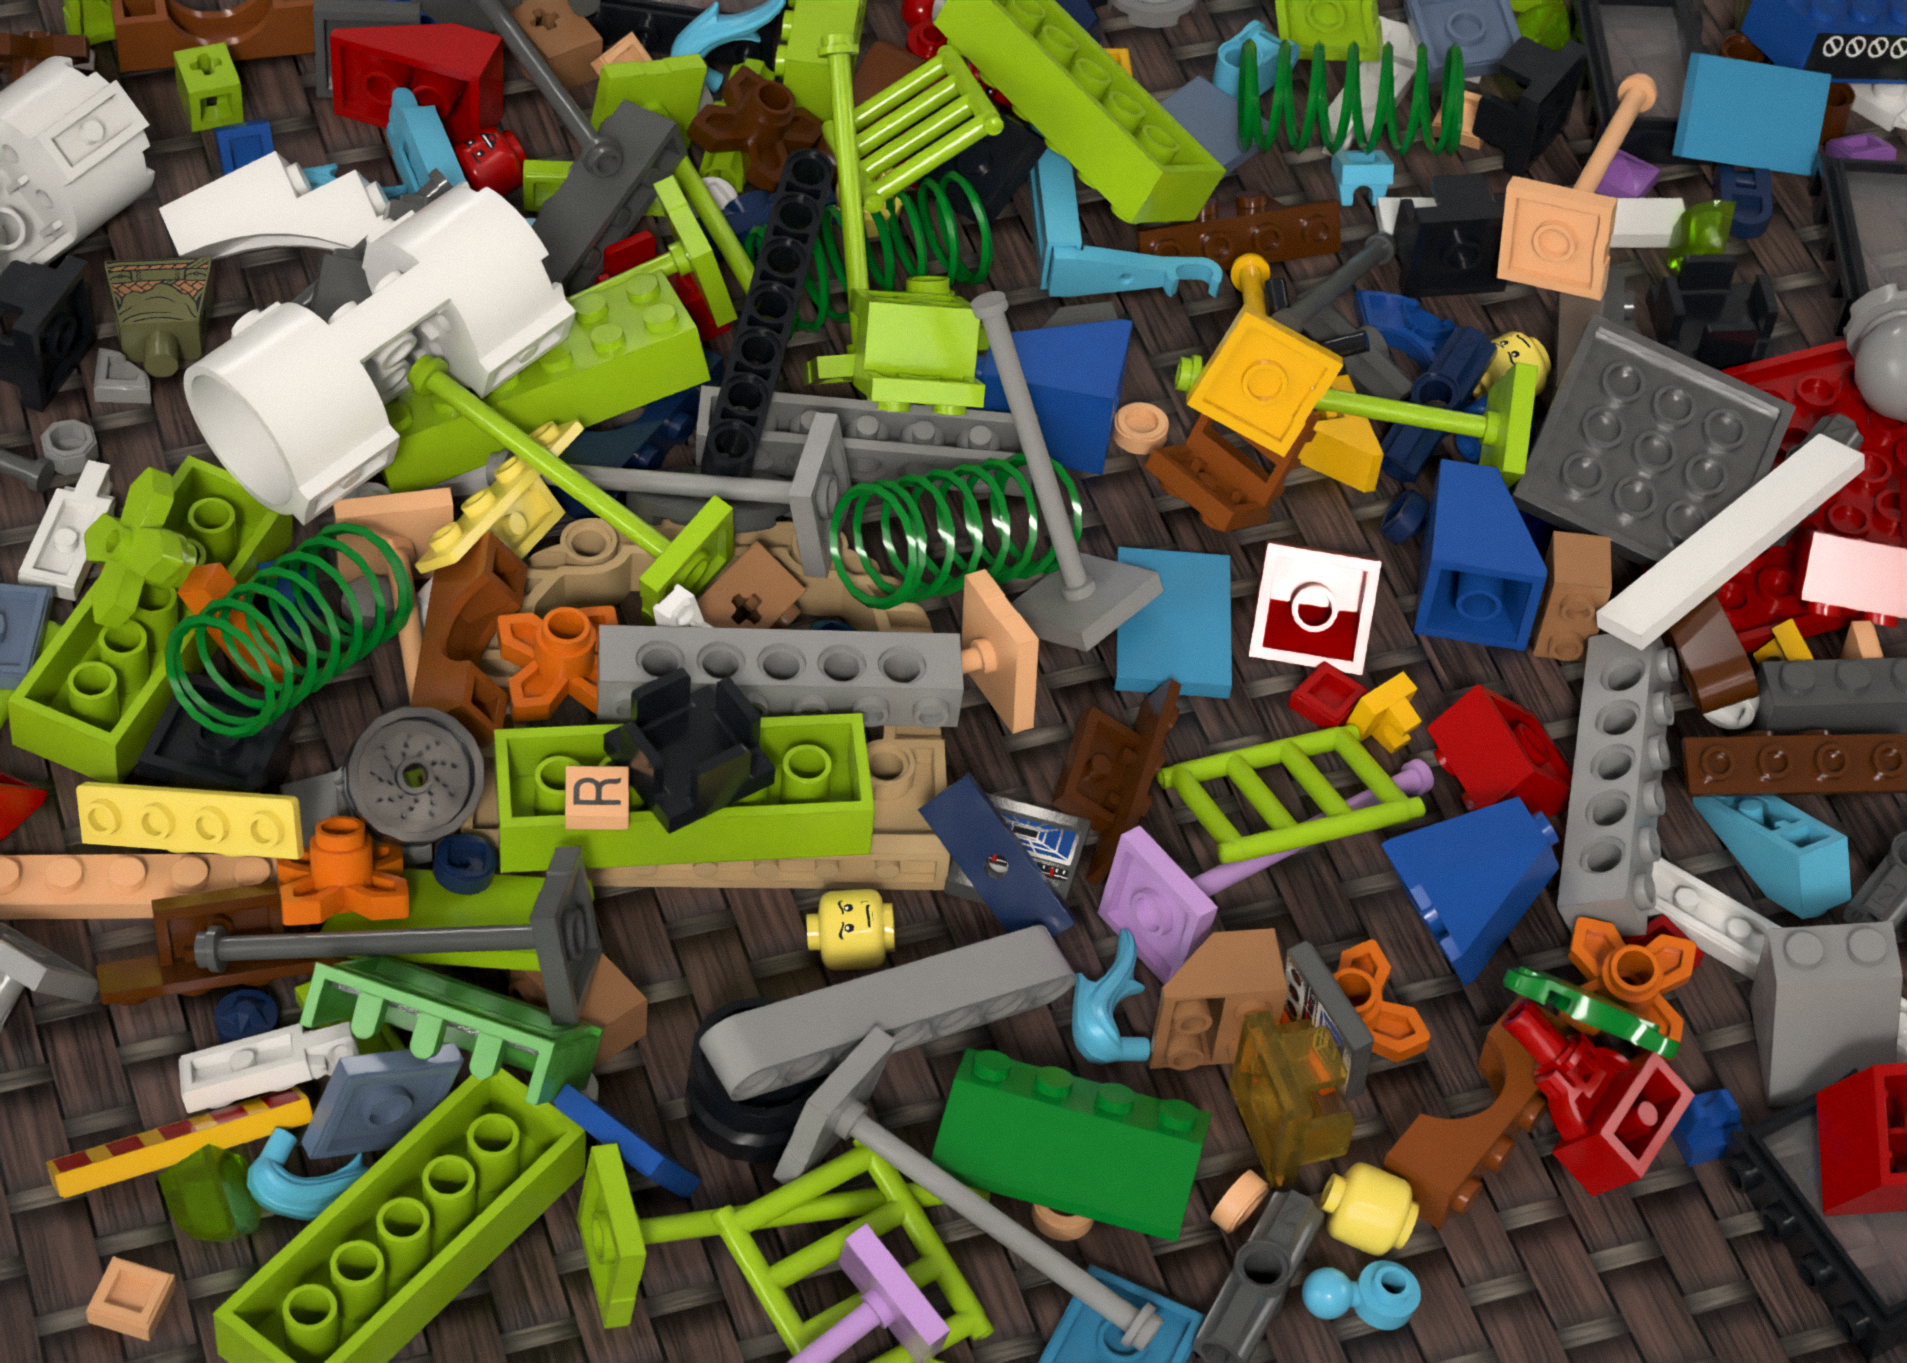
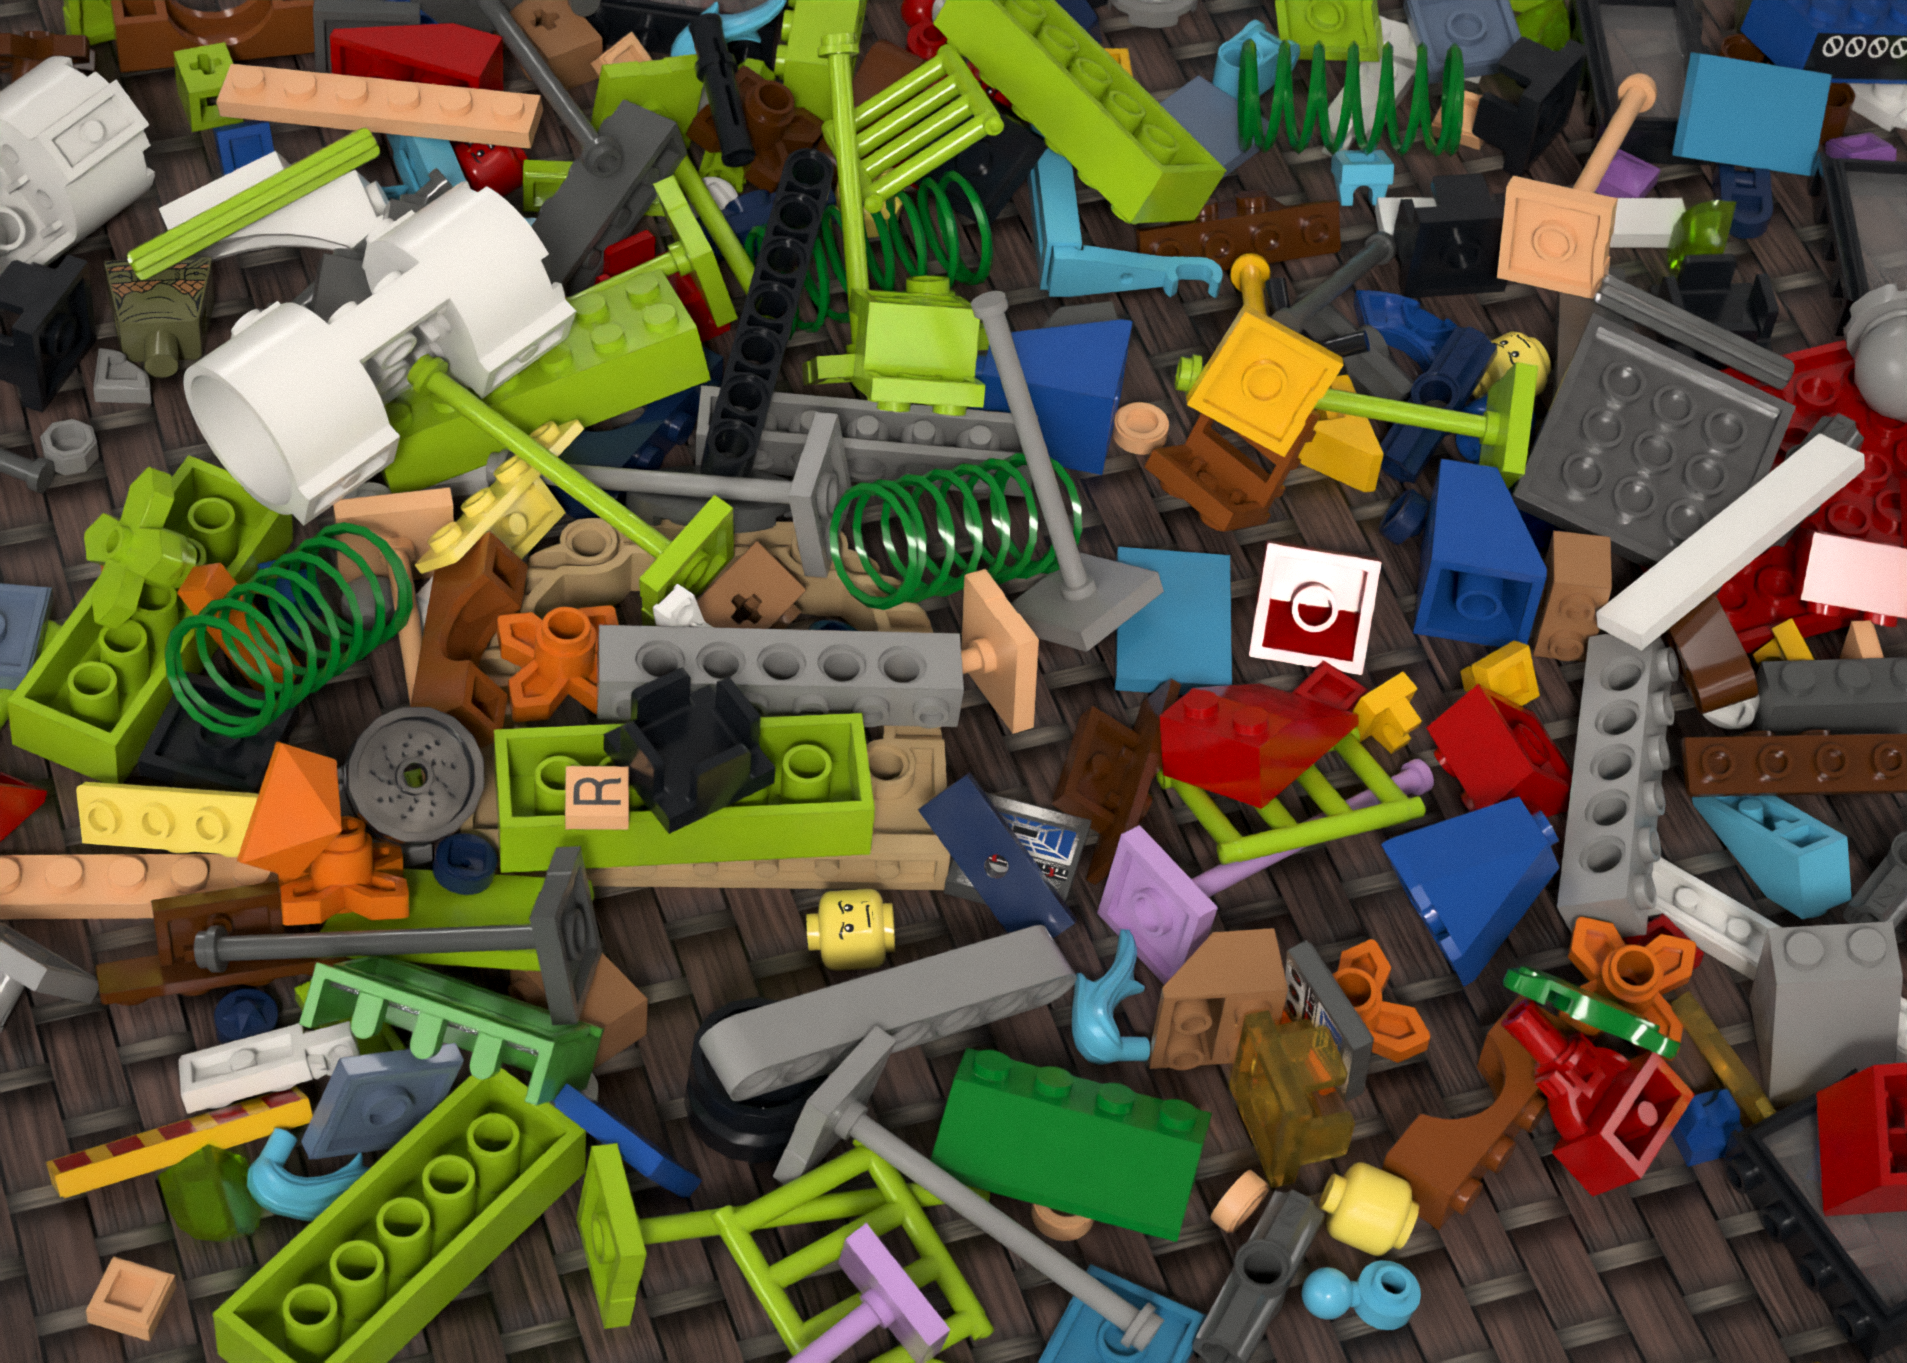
white hinge [18,460,116,601] -> none
none -> lime axle [127,127,380,281]
none -> light nougat plate [216,64,543,149]
none -> orange slope [237,741,342,879]
none -> black pin [688,13,756,168]
none -> red slope [1159,683,1359,809]
none -> yellow tile [1460,641,1540,706]
none -> dark grey axle [1593,274,1795,390]
none -> clear yellow tile [1671,991,1777,1124]

